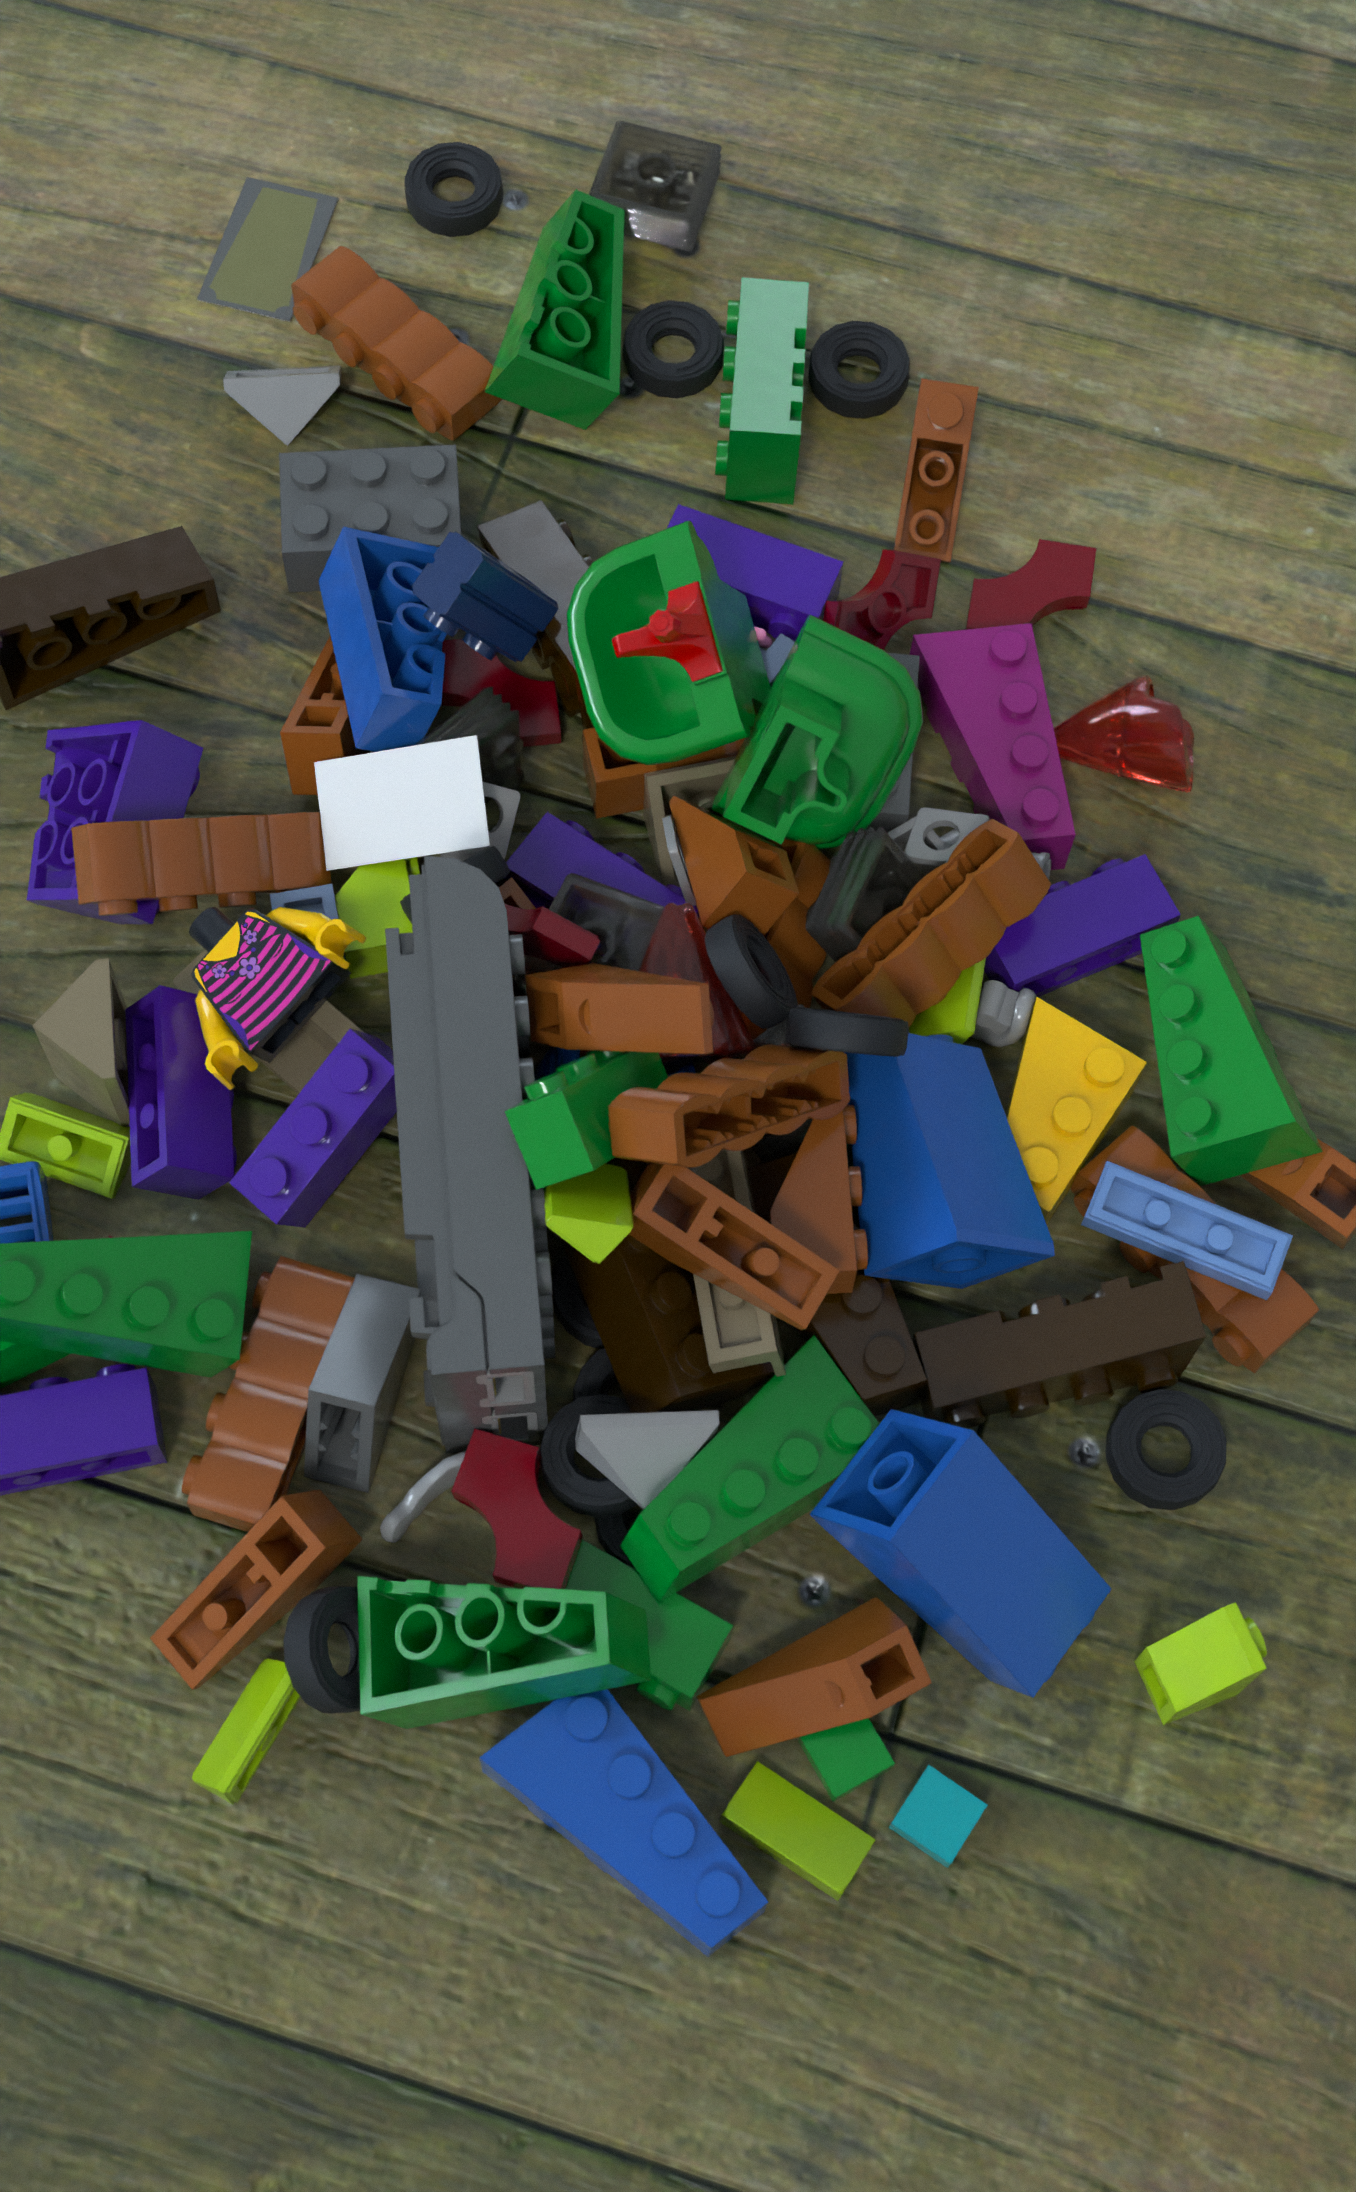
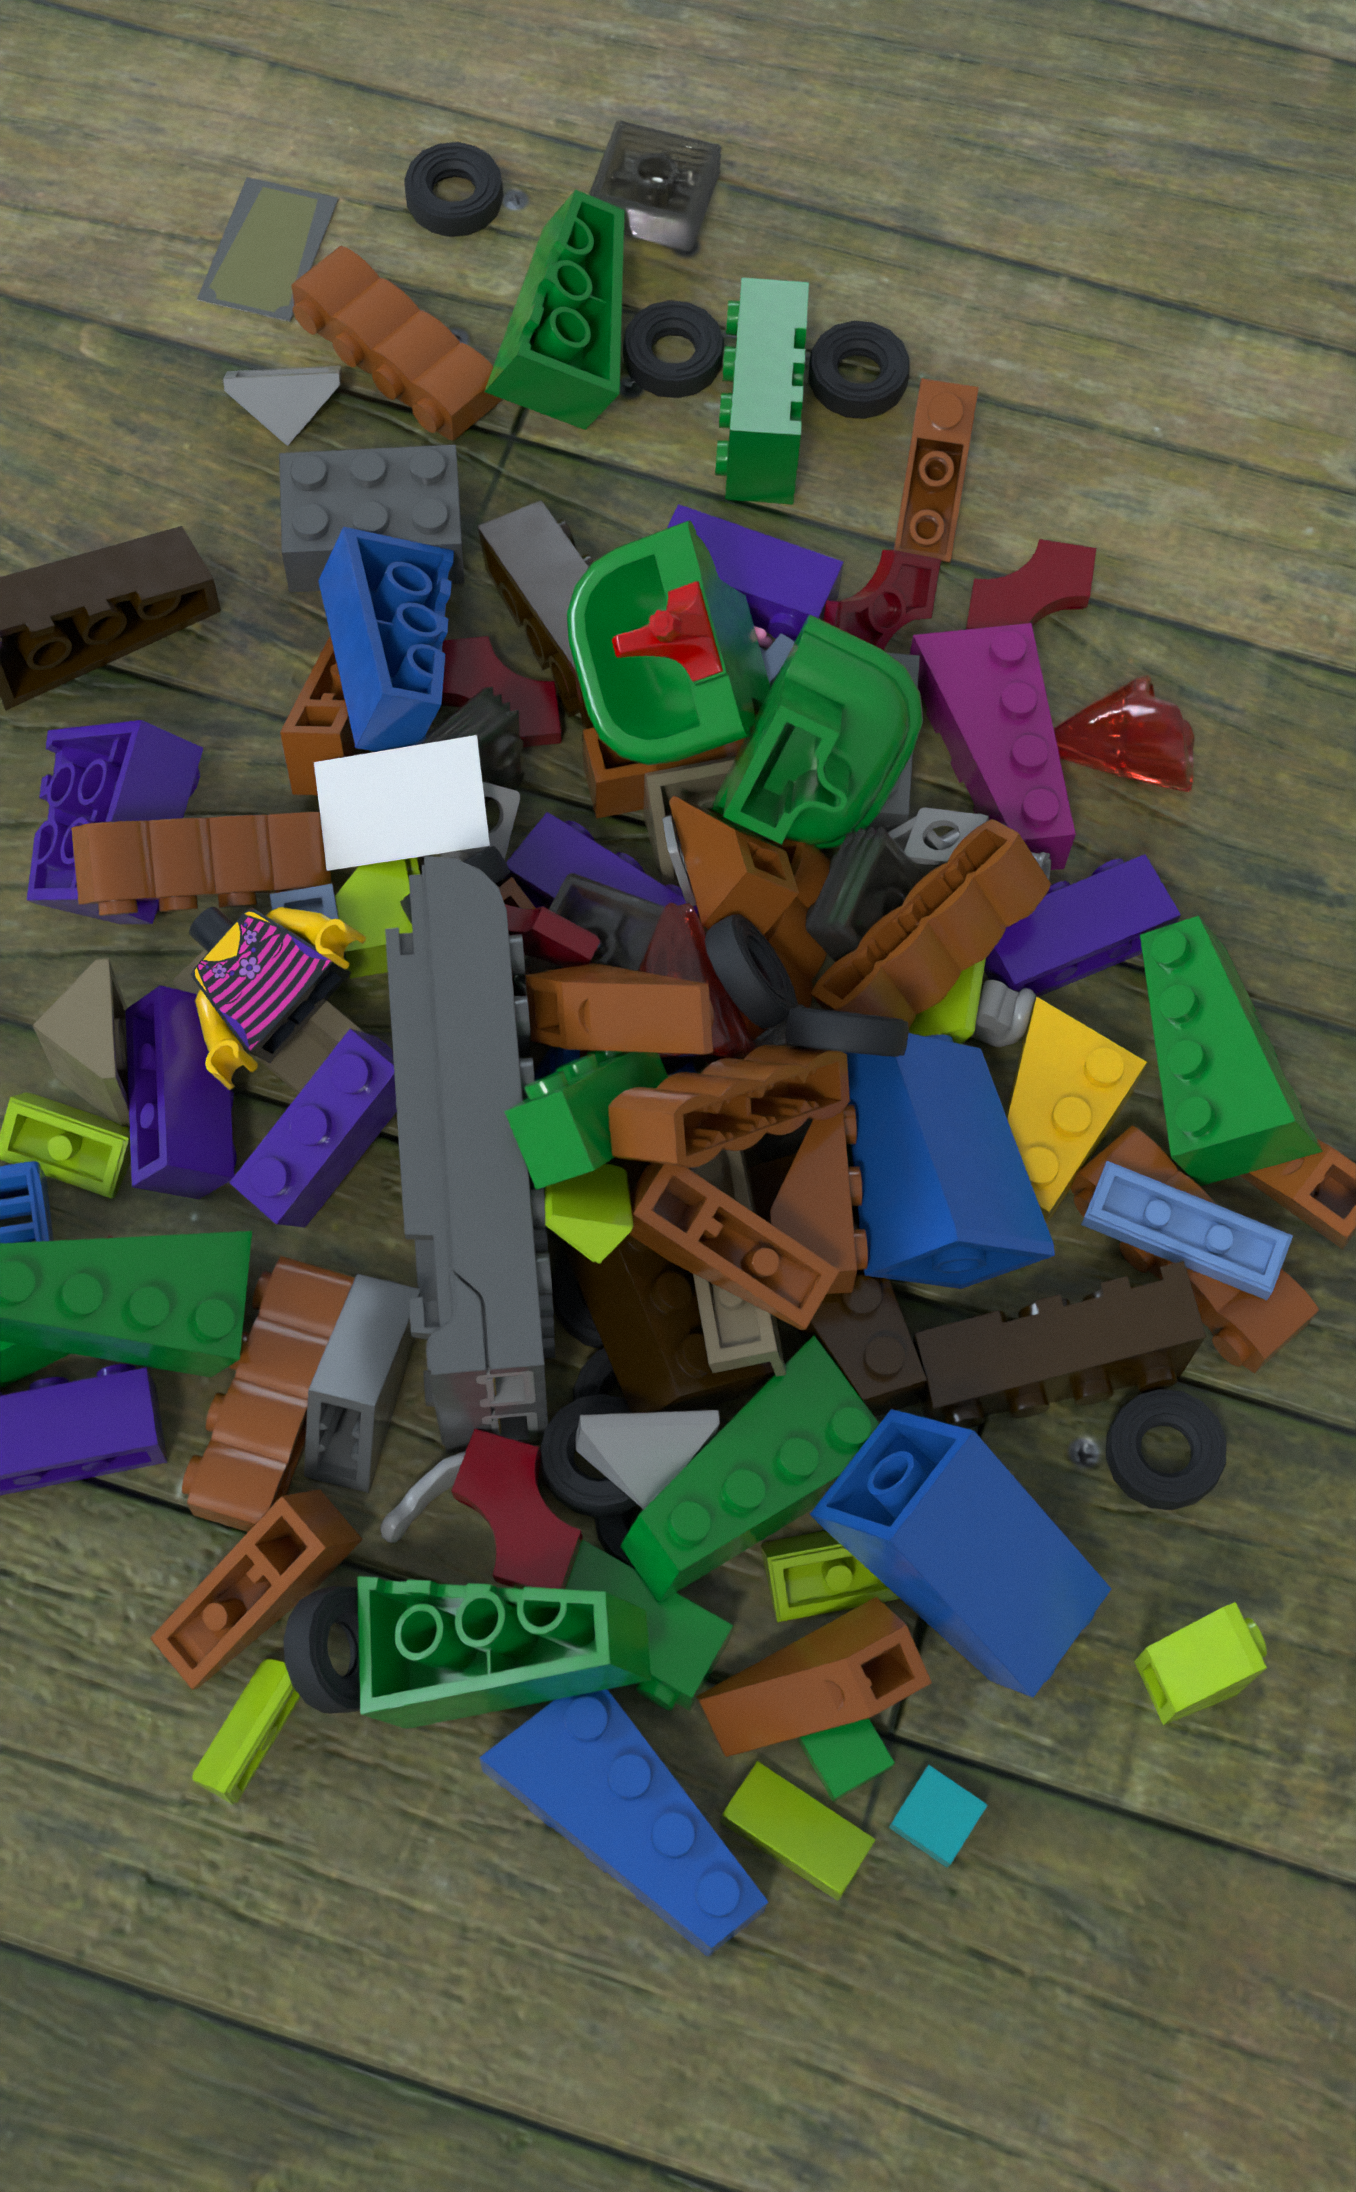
dark blue brick [412,531,559,662] -> none
none -> lime slope [761,1531,900,1622]

